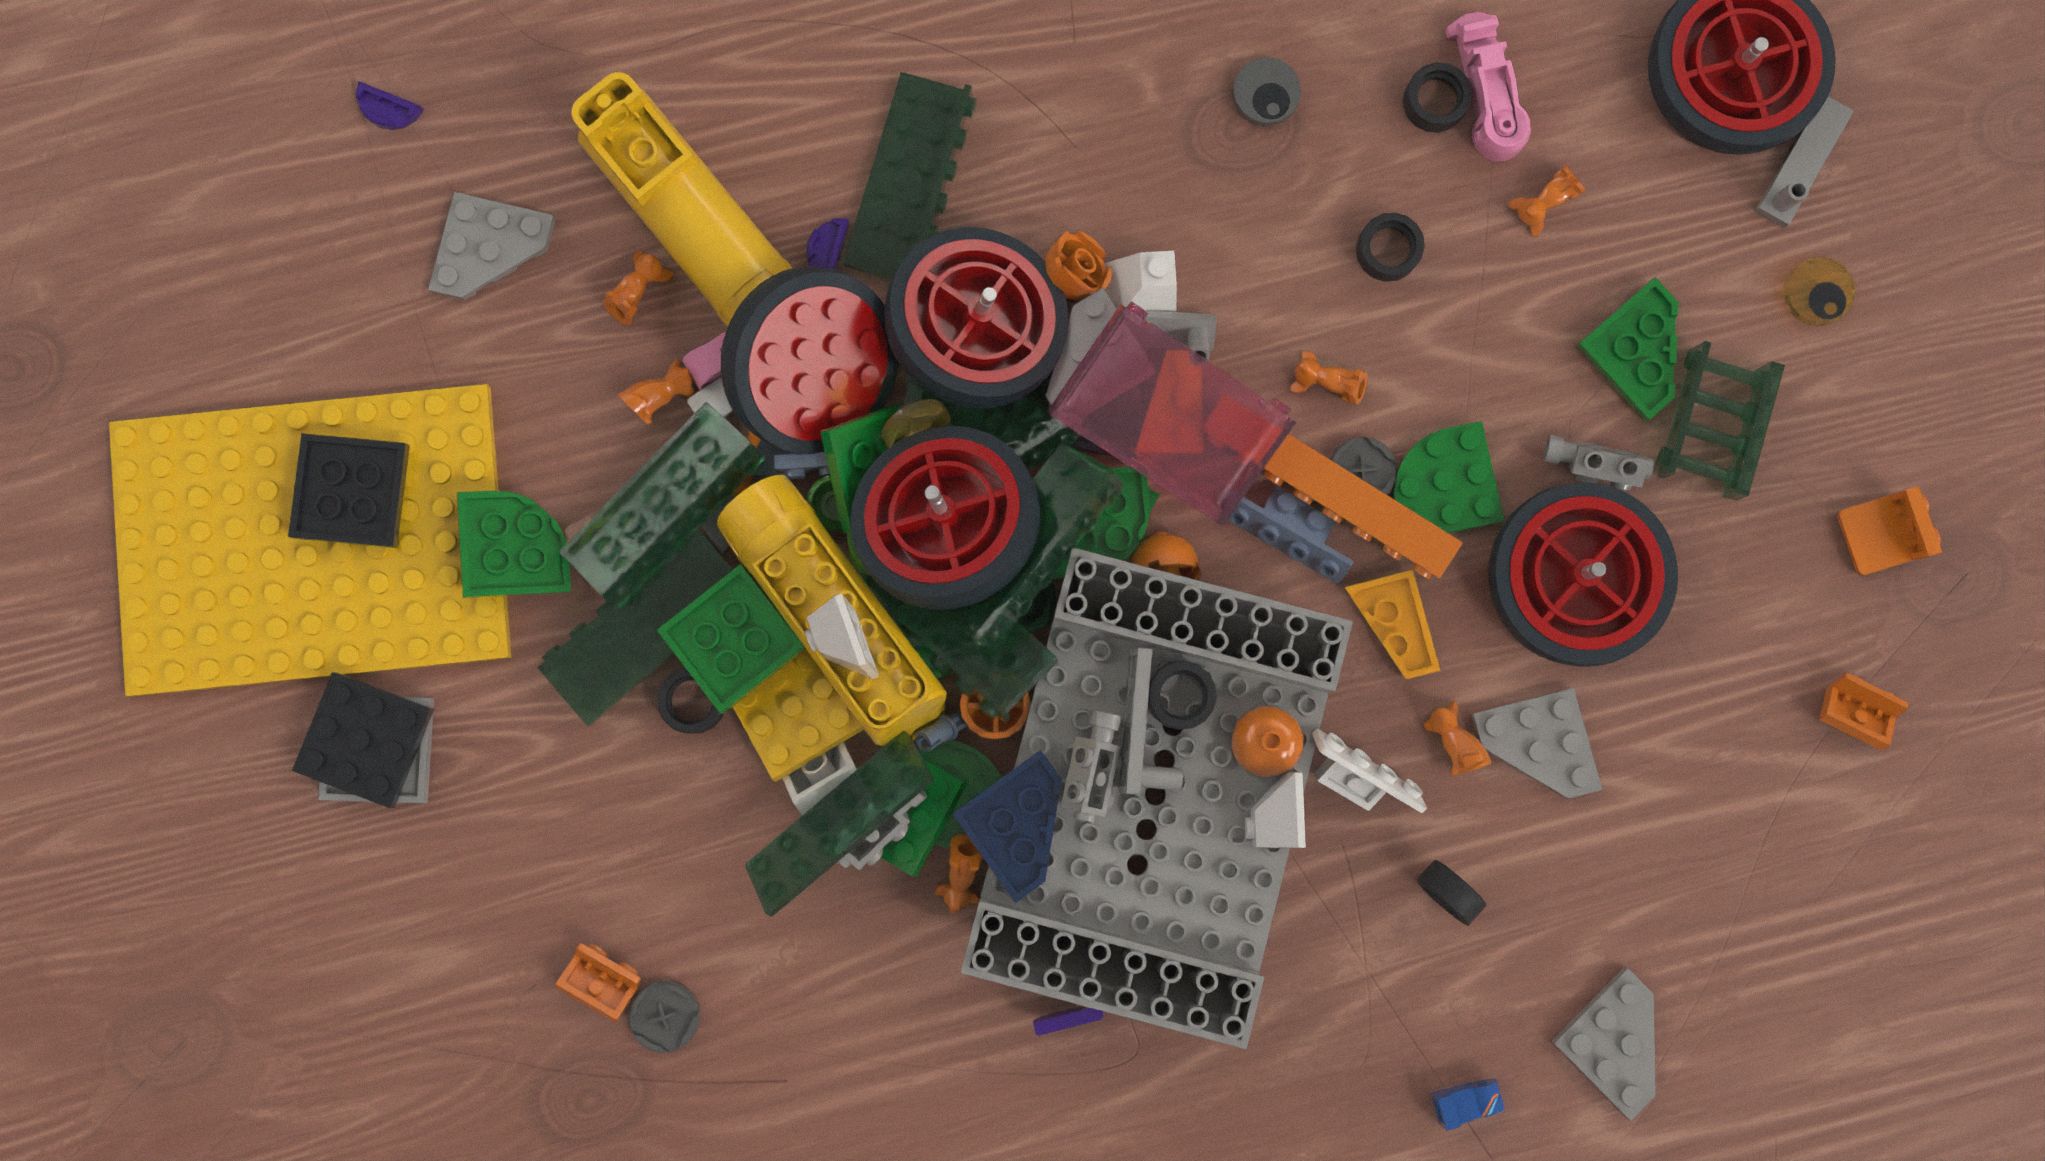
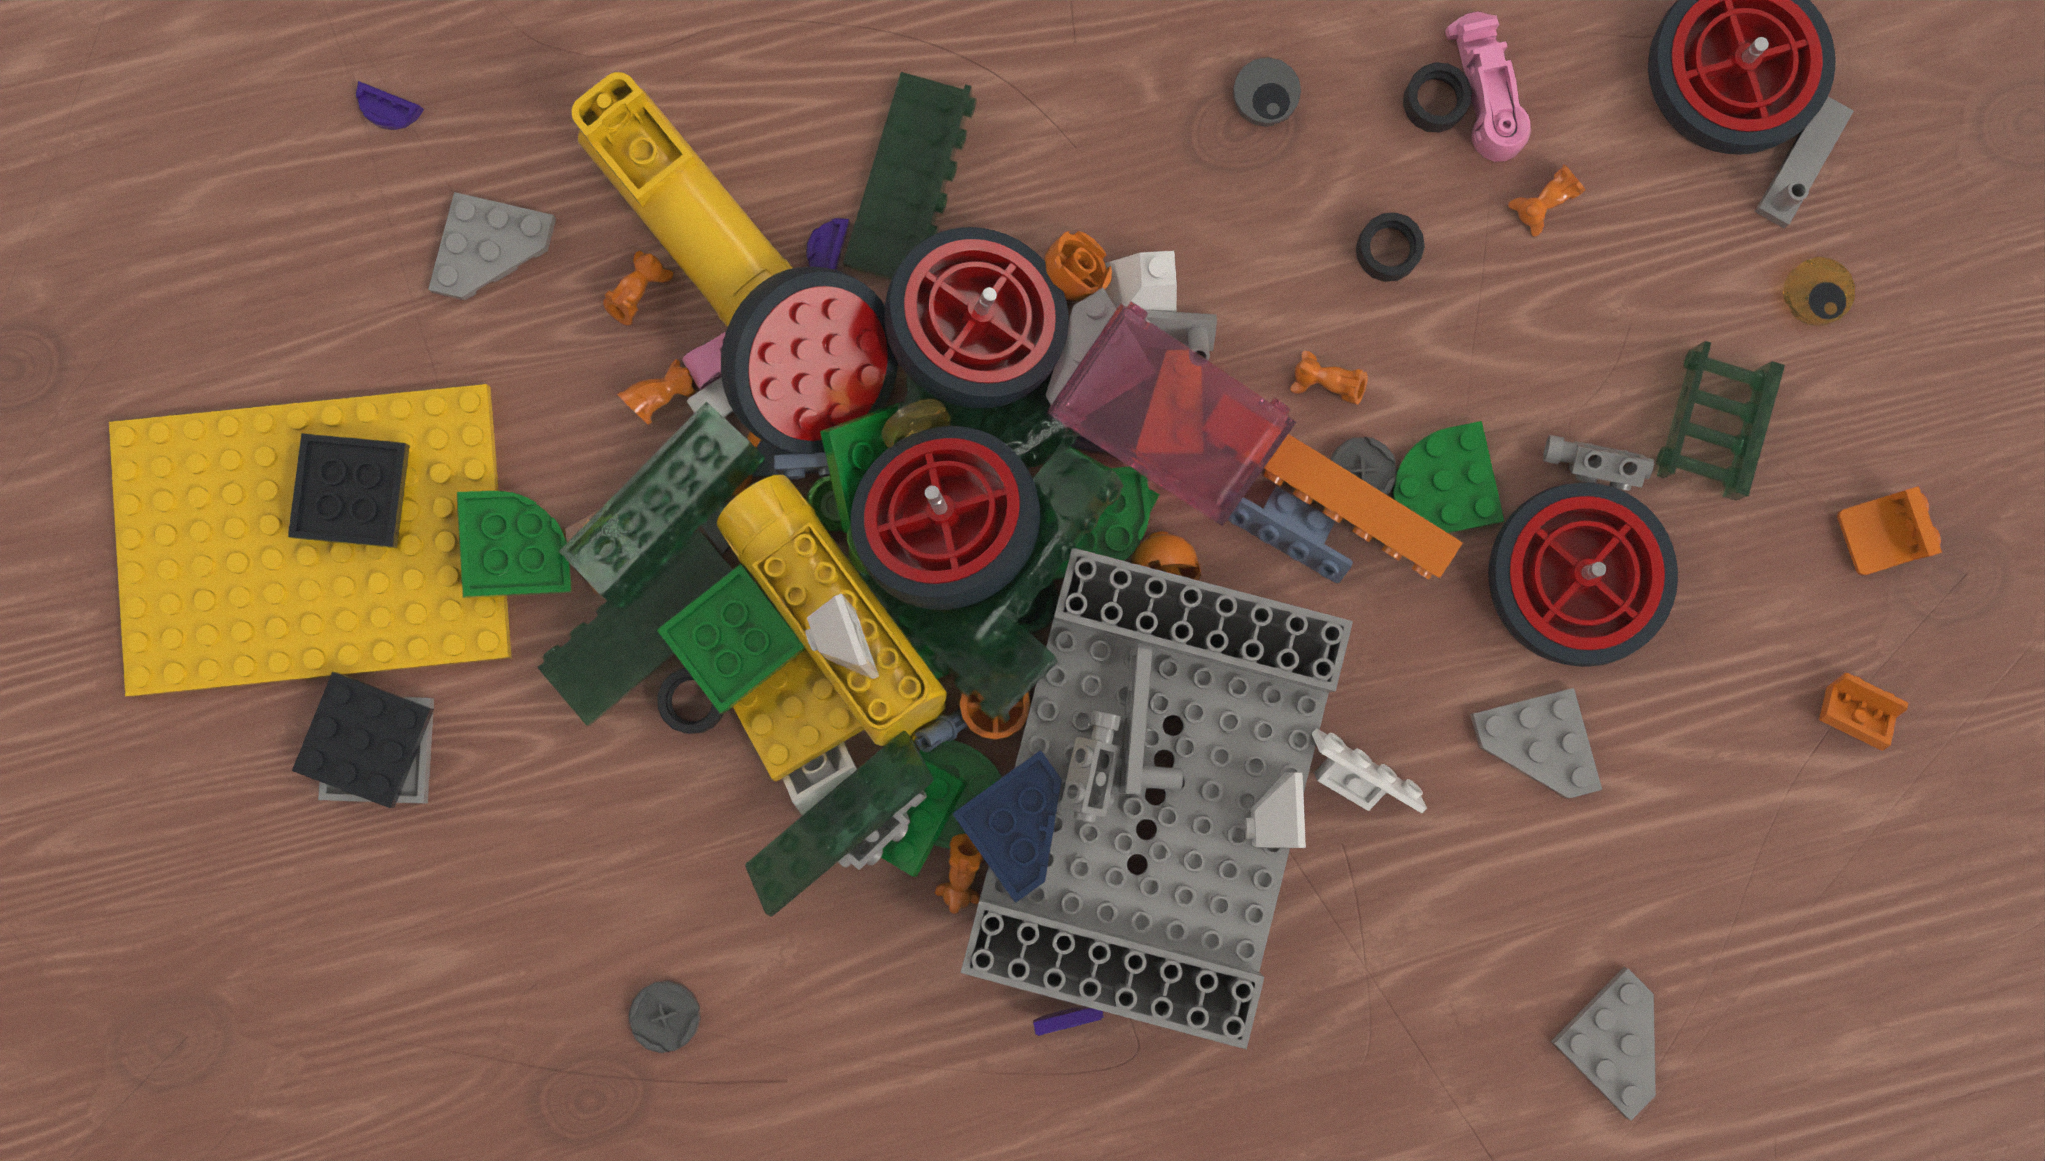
orange bracket [555,943,641,1023] -> none
black tyre [1148,661,1217,730] -> none
orange cylinder [1231,706,1303,777] -> none
light orange wing [1345,570,1440,679] -> none
black tyre [1417,860,1486,926] -> none
orange animal [1423,701,1492,776] -> none
blue leg [1431,1079,1505,1131] -> none
green plate [1576,277,1679,422] -> none

